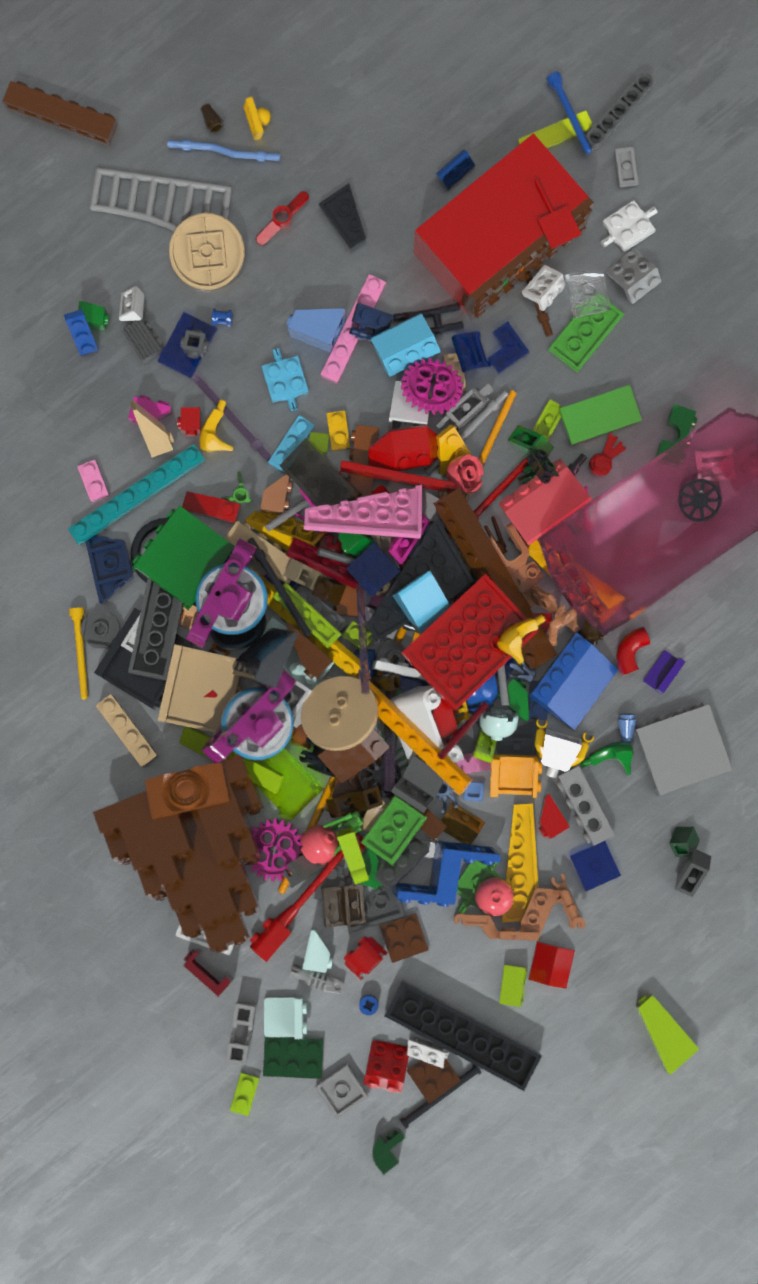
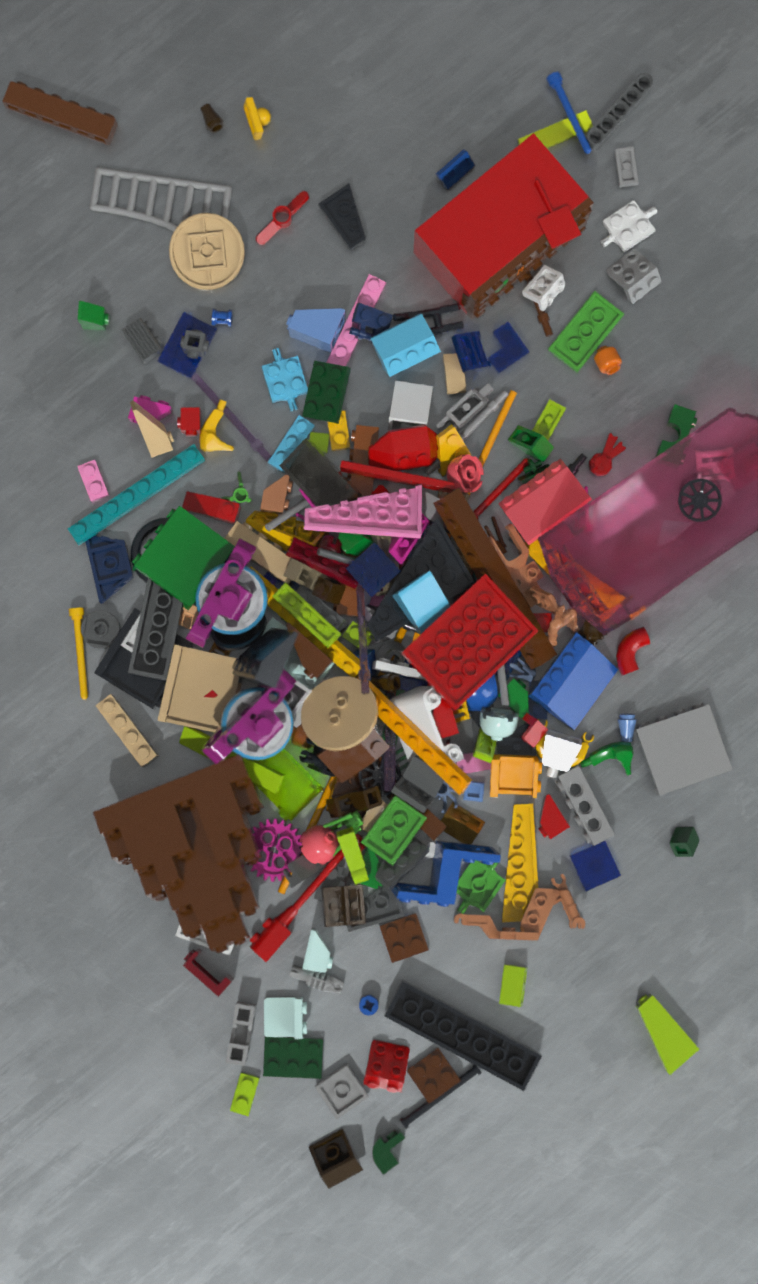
blue plate [64,309,98,356] -> none
white slope [119,286,145,321] -> none
dark orange slope [145,763,230,819] -> none
medium blue bar [168,139,280,162] -> none
black bar [247,538,312,637] -> none
red brick [343,936,388,981] -> none
dark pink gear [401,358,463,415] -> none
white hinge [407,1038,449,1068] -> none
dark red bar [437,702,488,760] -> none
coral cylinder [475,877,514,916] -> none
yellow animal [497,615,545,664] -> none
black hinge [528,448,559,484] -> none
red slope [528,942,575,989] -> none
bright green tile [559,385,642,445] -> none
clear slope [565,271,611,319] -> none
dark purple panel [643,651,685,694] -> none
dark grey brick [675,848,711,897] -> none
none -> dark green plate [302,361,351,424]
none -> dark brown slope [308,1129,363,1189]
none -> panel [522,713,548,748]
none -> orange head [594,346,622,375]

